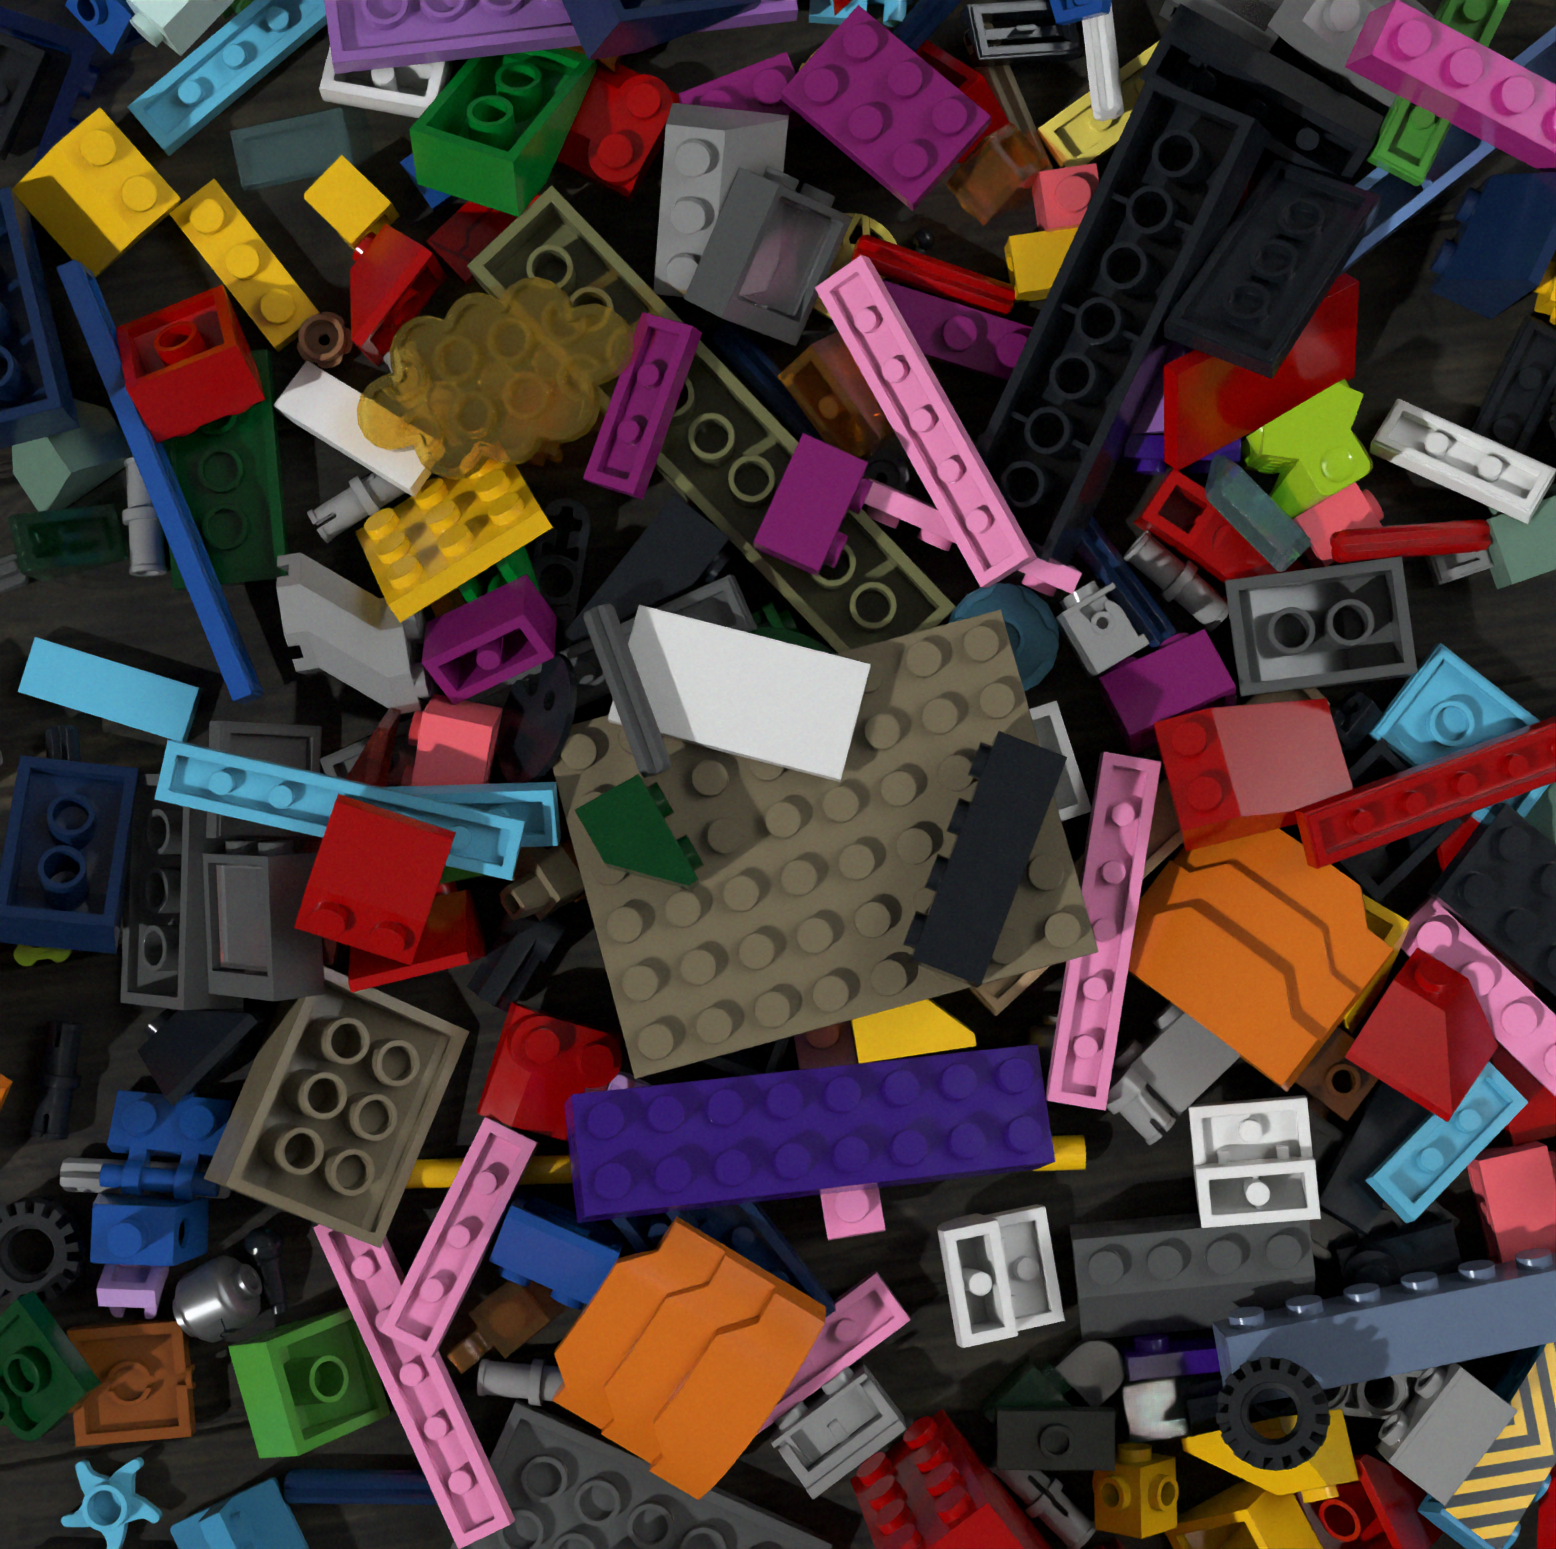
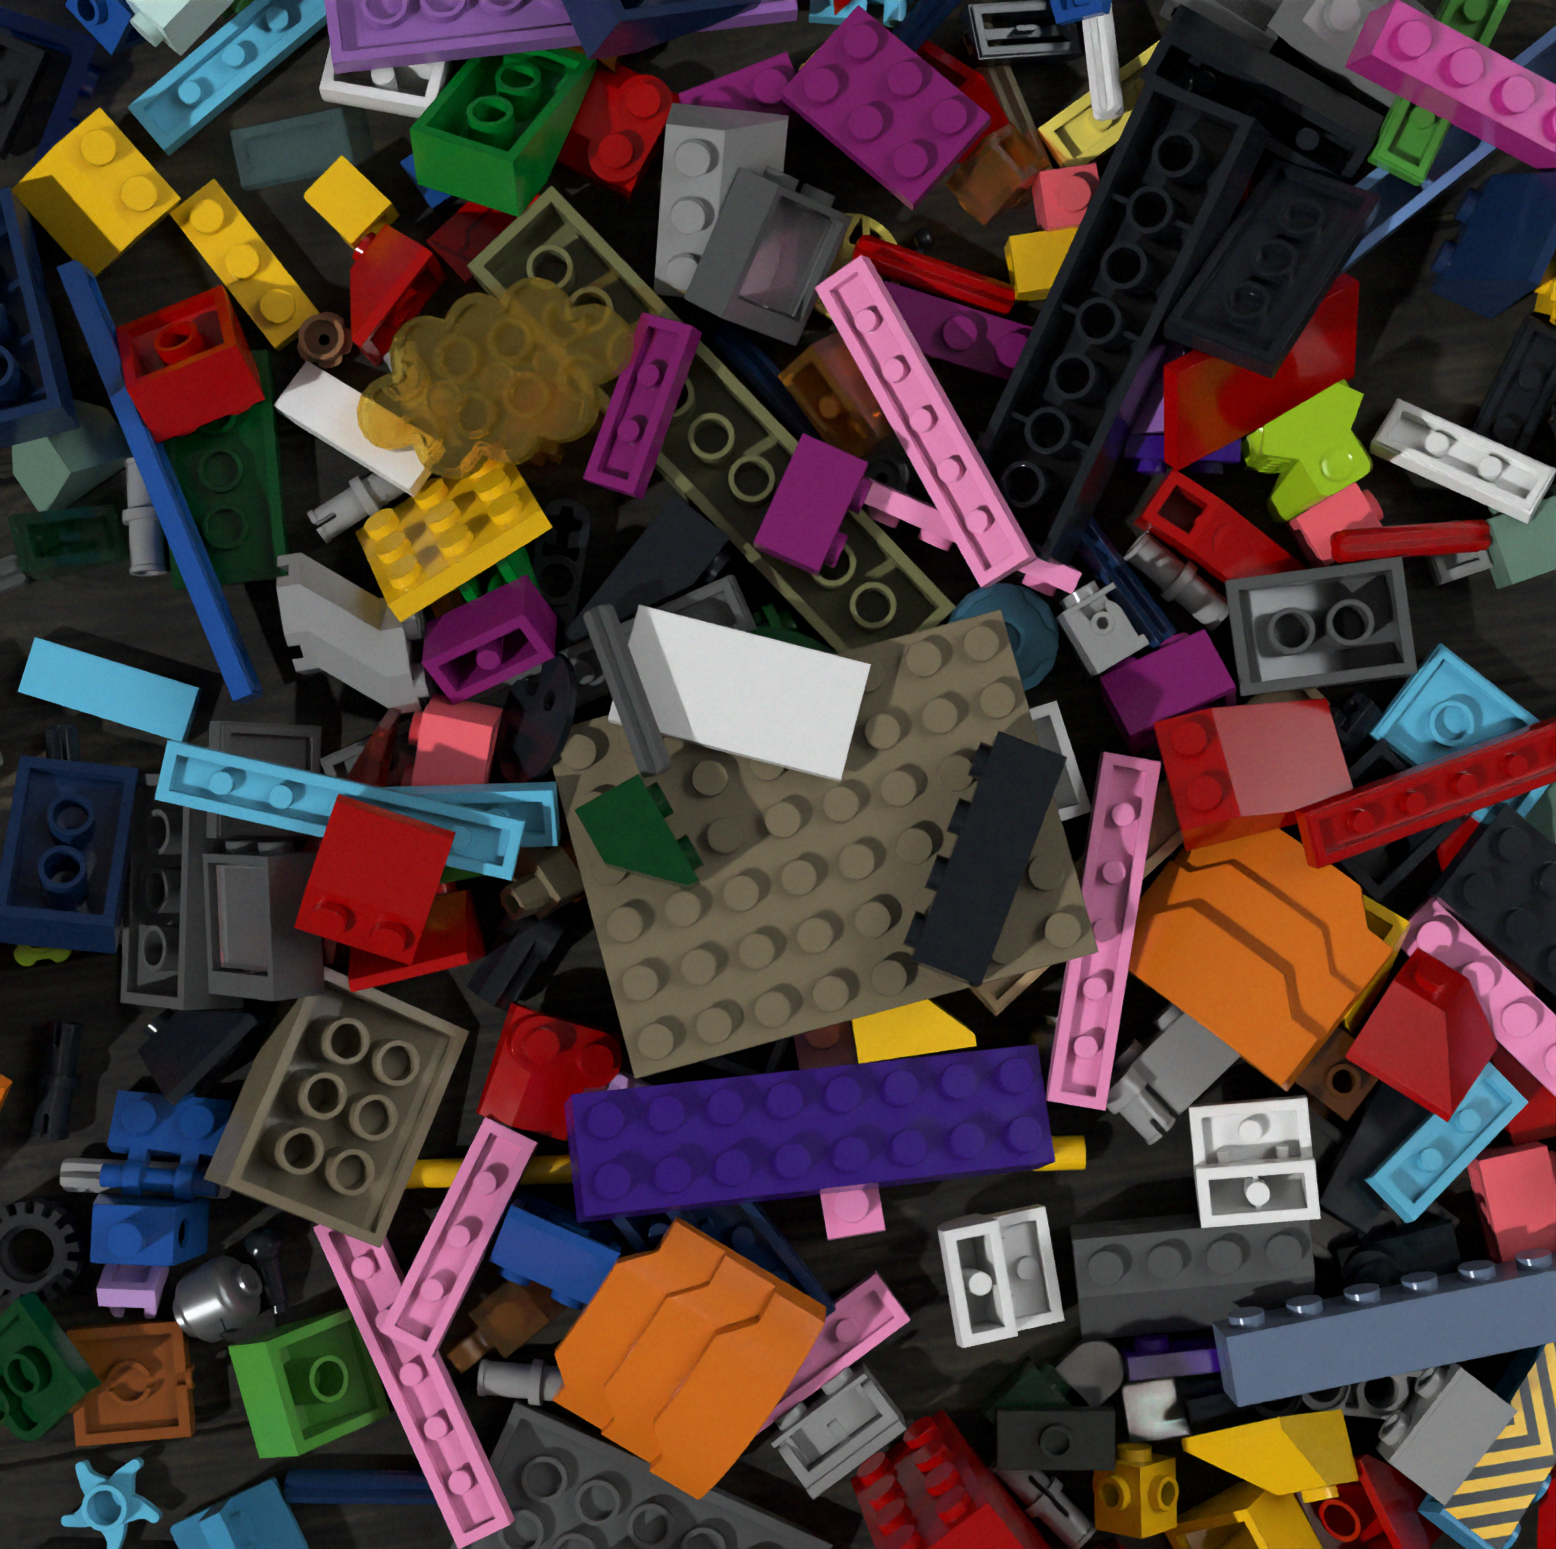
clear light blue slope [1205,454,1311,572] -> none
black tyre [1216,1357,1330,1471] -> none

